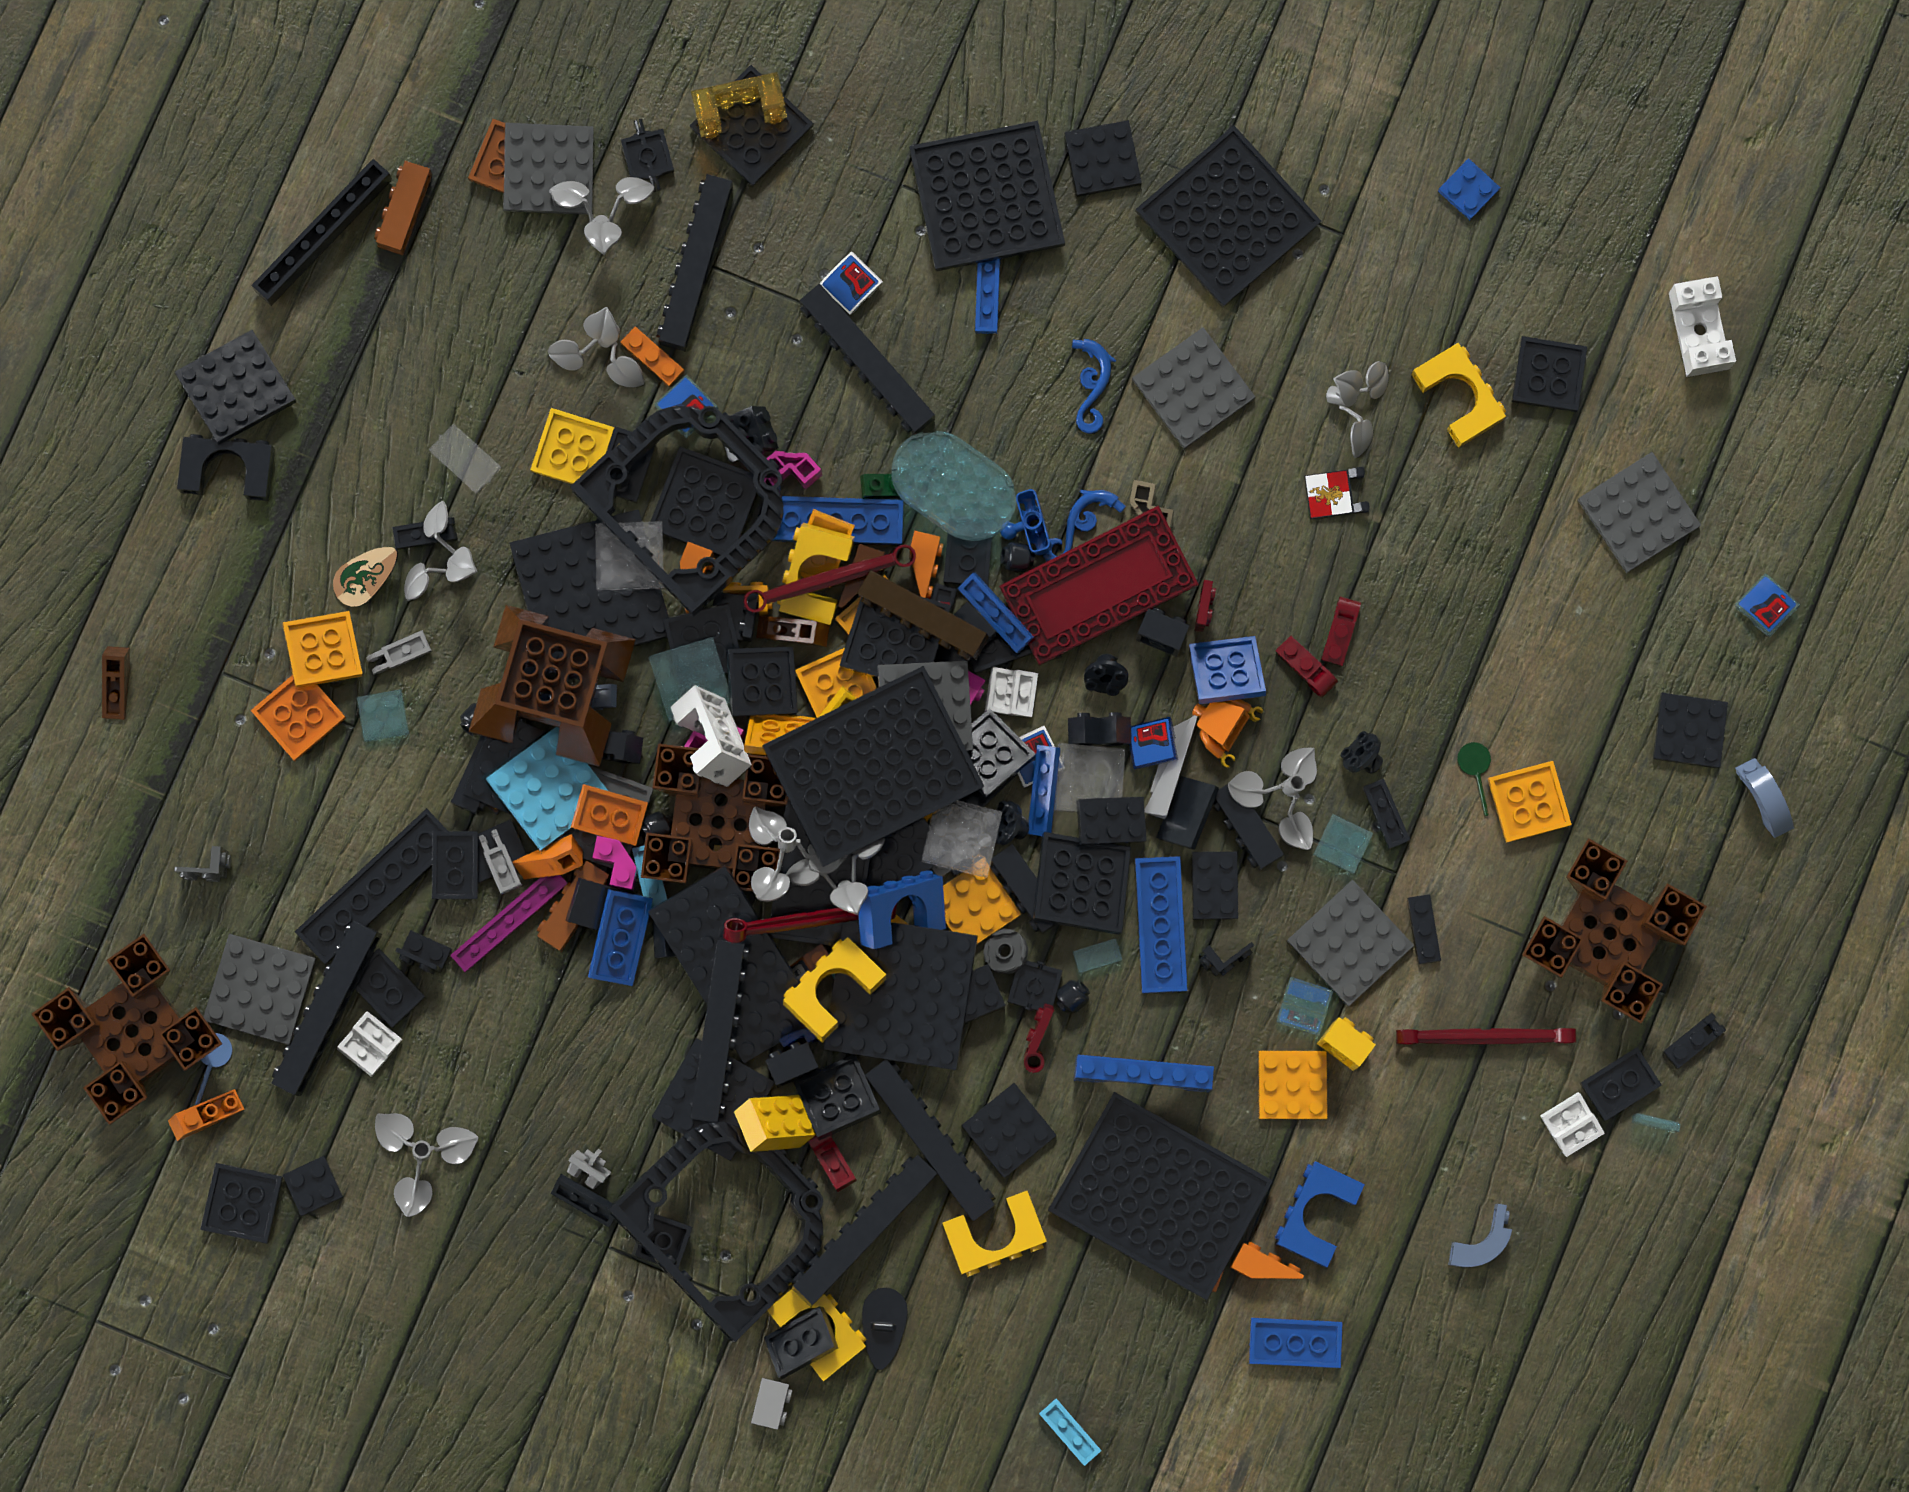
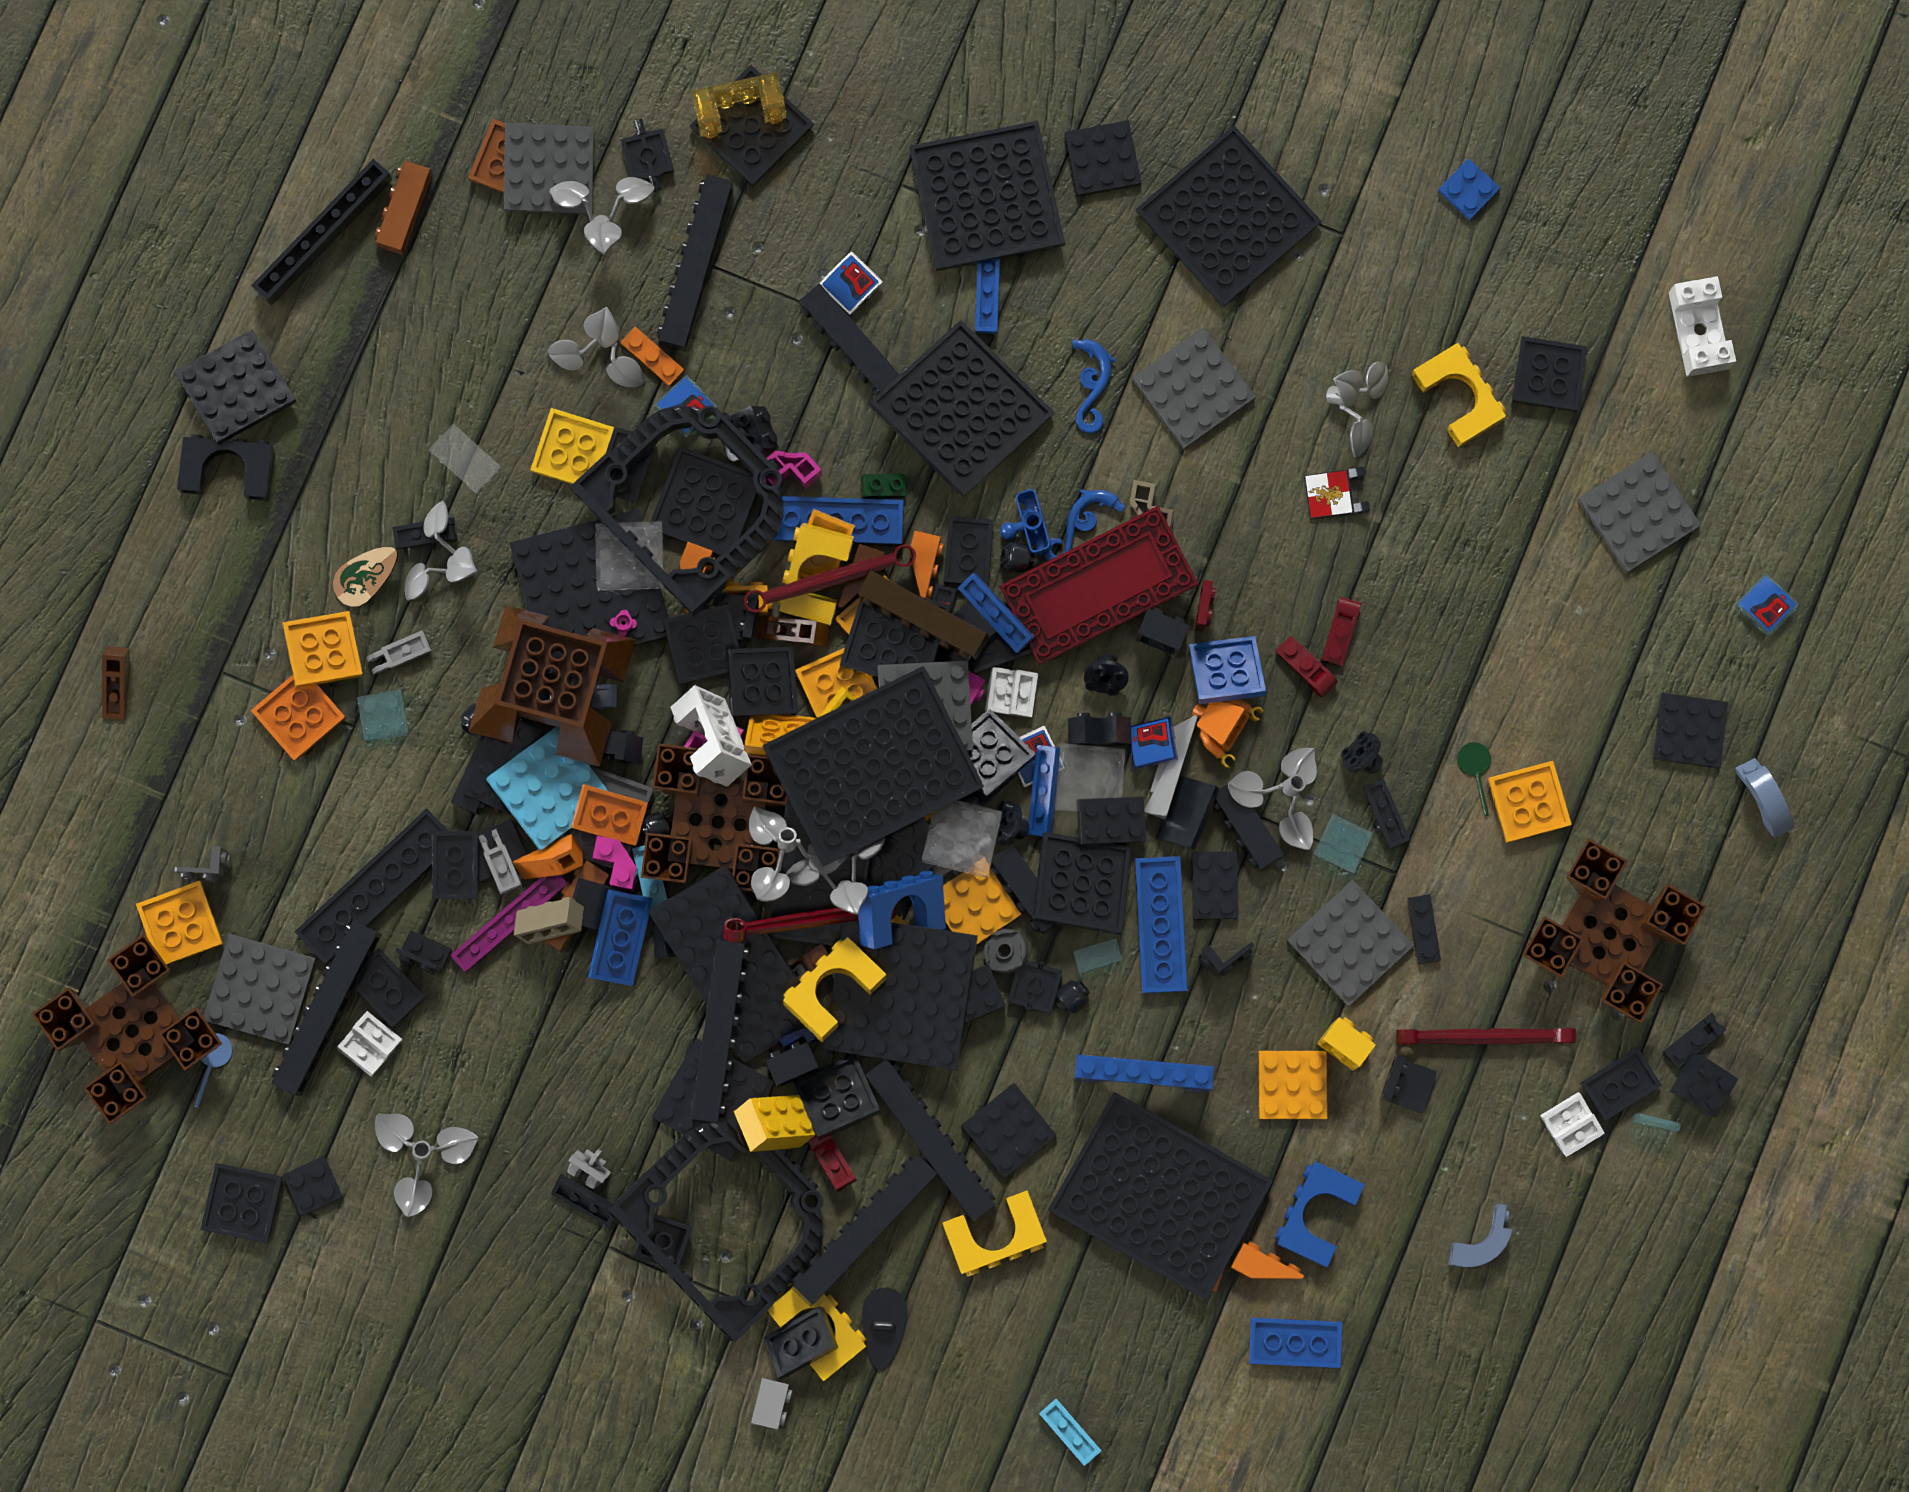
orange slope [168,1089,244,1141] -> none
clear light blue plate [649,637,730,721] -> none
clear light blue plate [891,431,1016,541] -> none
dark red plate [1023,1003,1054,1073] -> none
clear light blue slope [1276,977,1333,1036] -> none
none -> light orange plate [136,881,223,965]
none -> dark tan brick [514,897,584,944]
none -> dark pink plate [610,610,637,636]
none -> black plate [869,320,1054,498]
none -> black bracket [1380,1055,1437,1114]
none -> black brick [1670,1053,1738,1118]

